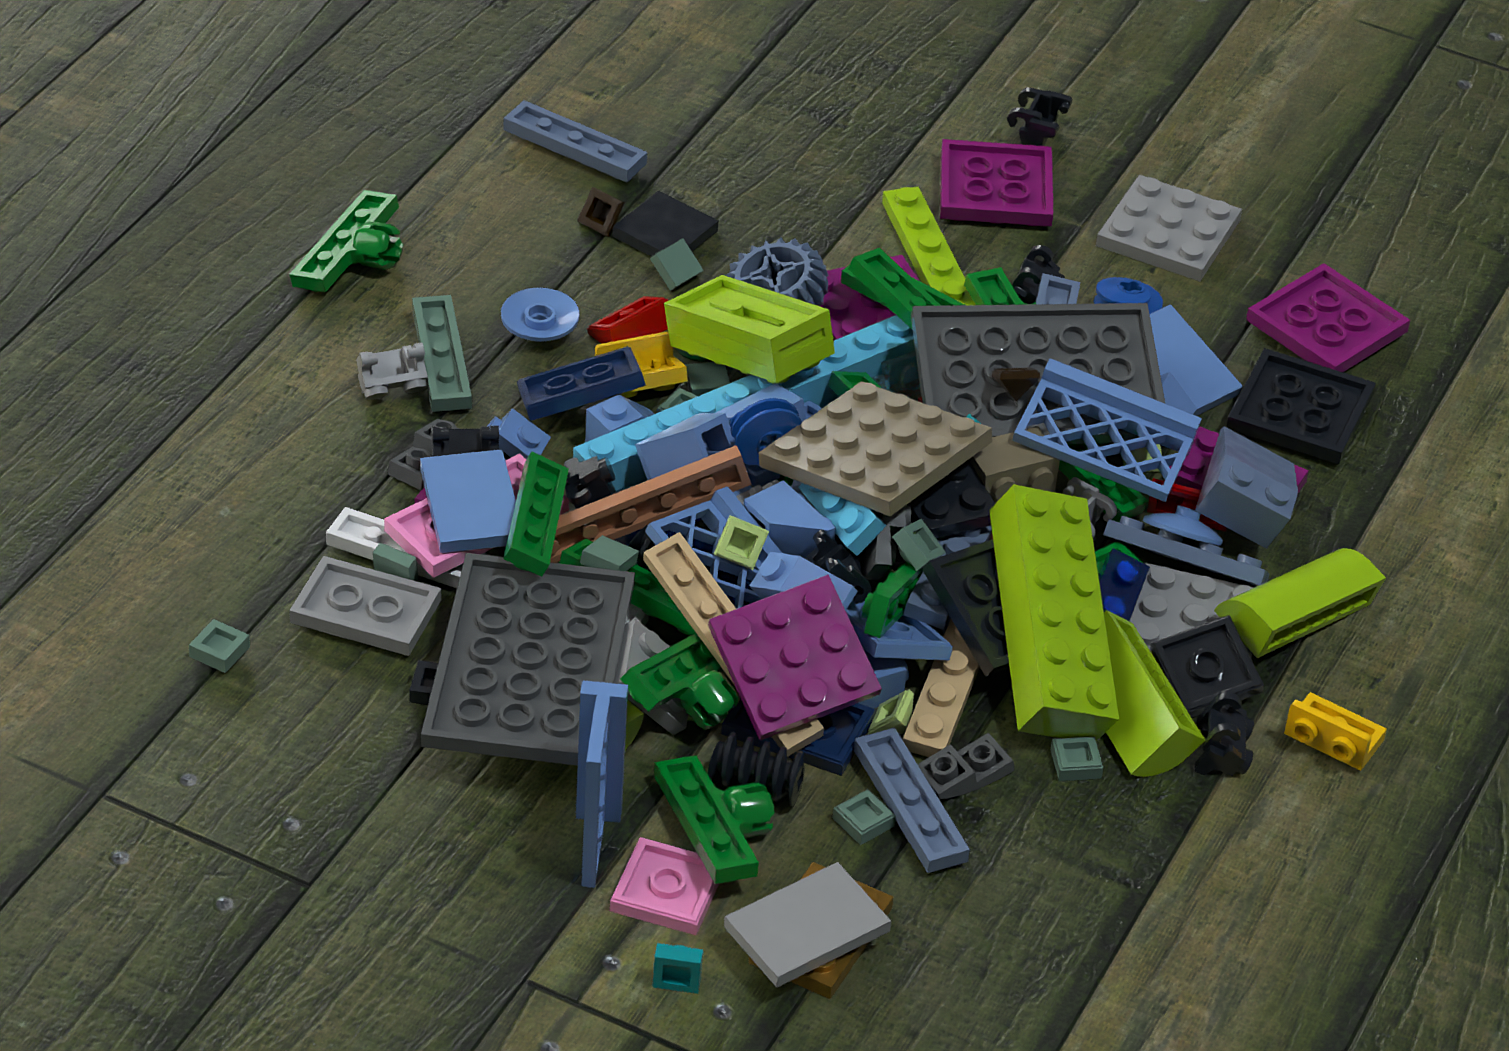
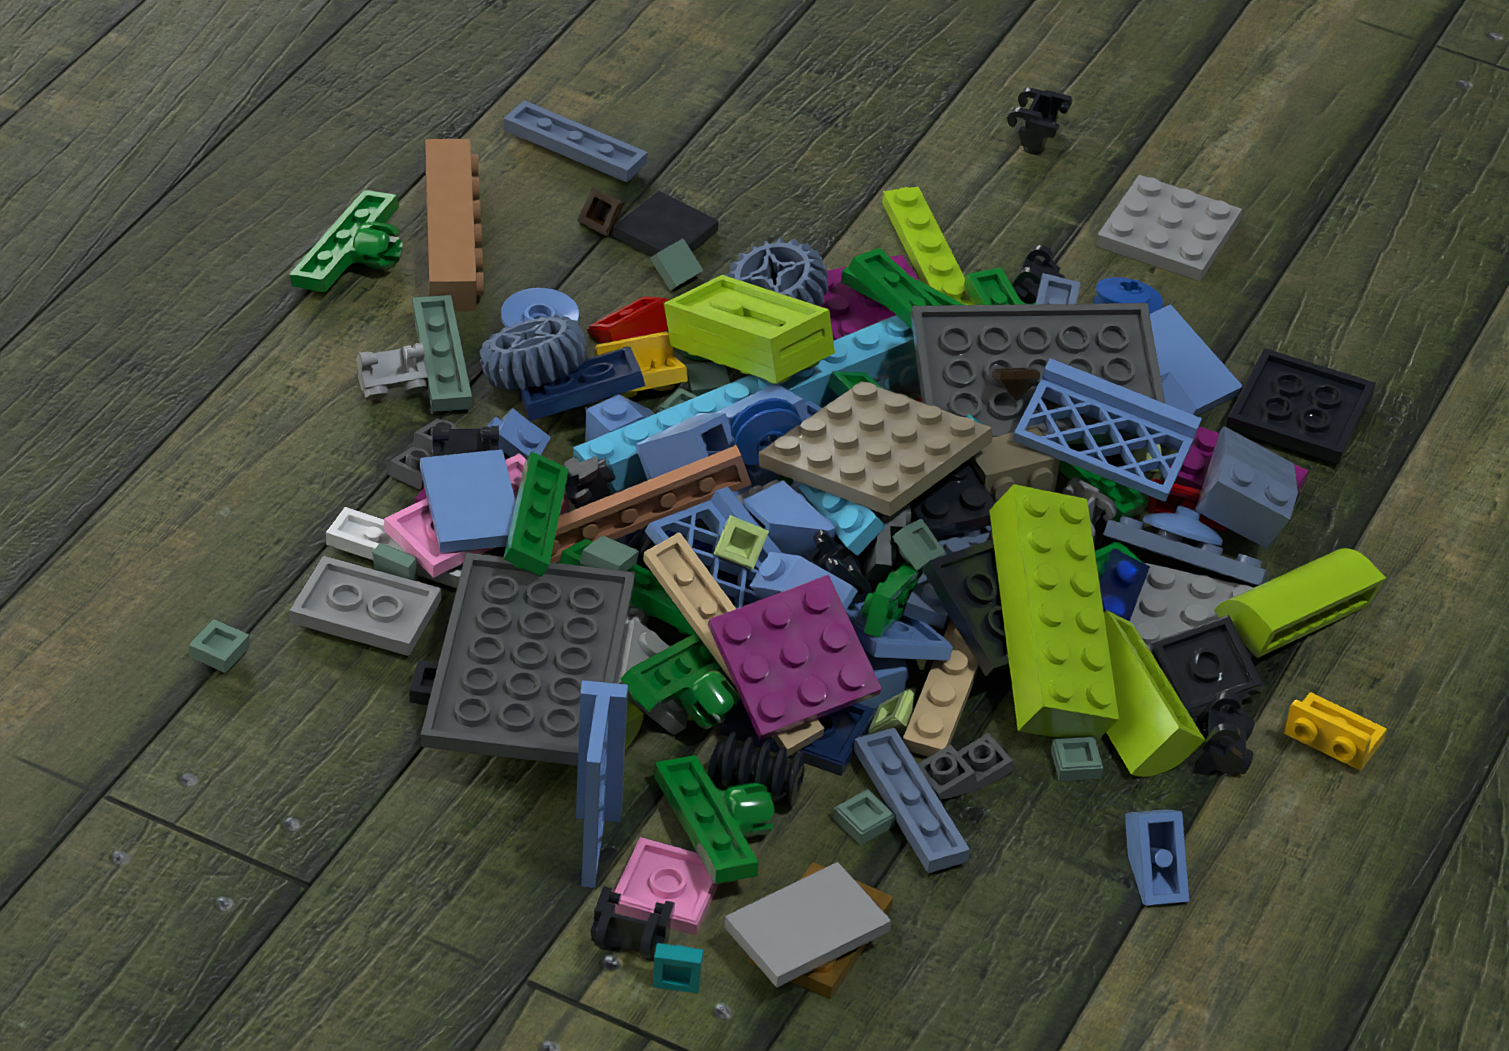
magenta plate [940,139,1053,226] -> none
magenta plate [1246,263,1410,372] -> none
none -> medium nougat brick [425,139,484,311]
none -> sand blue gear [479,315,588,391]
none -> black piece [591,886,675,961]
none -> medium blue slope [1125,809,1189,905]

